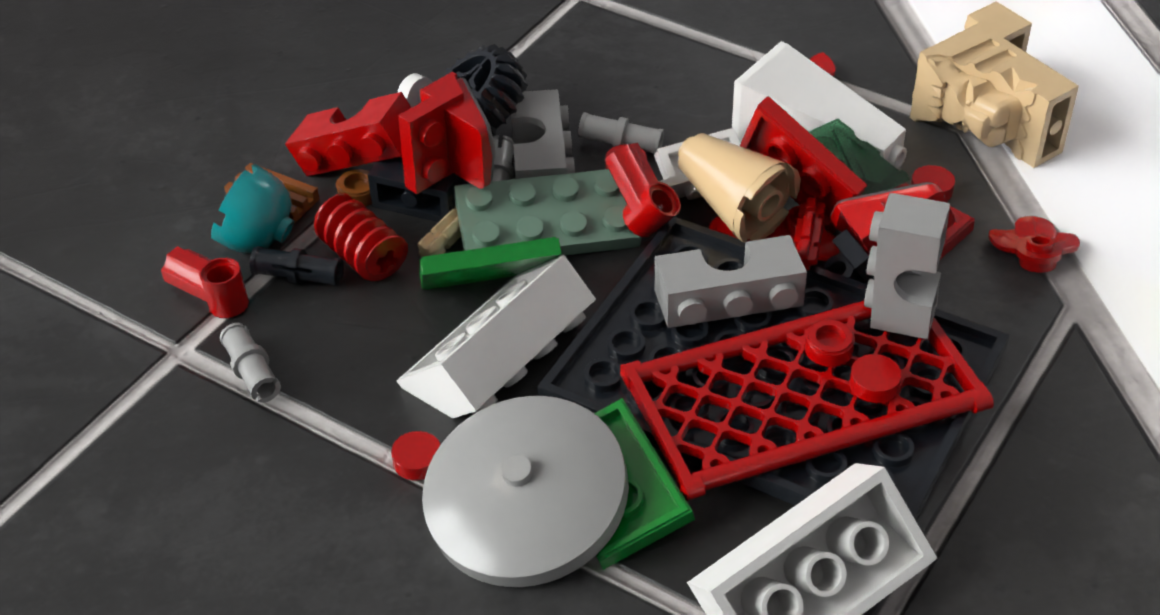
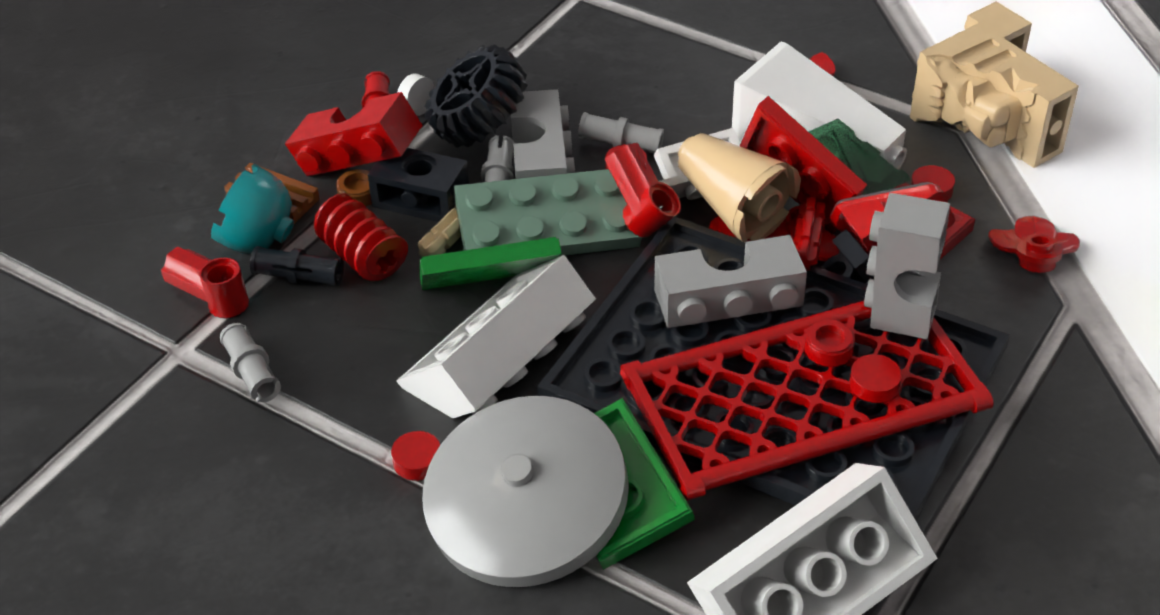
red piece [398,72,495,194] -> none
none -> red pin [362,71,390,108]

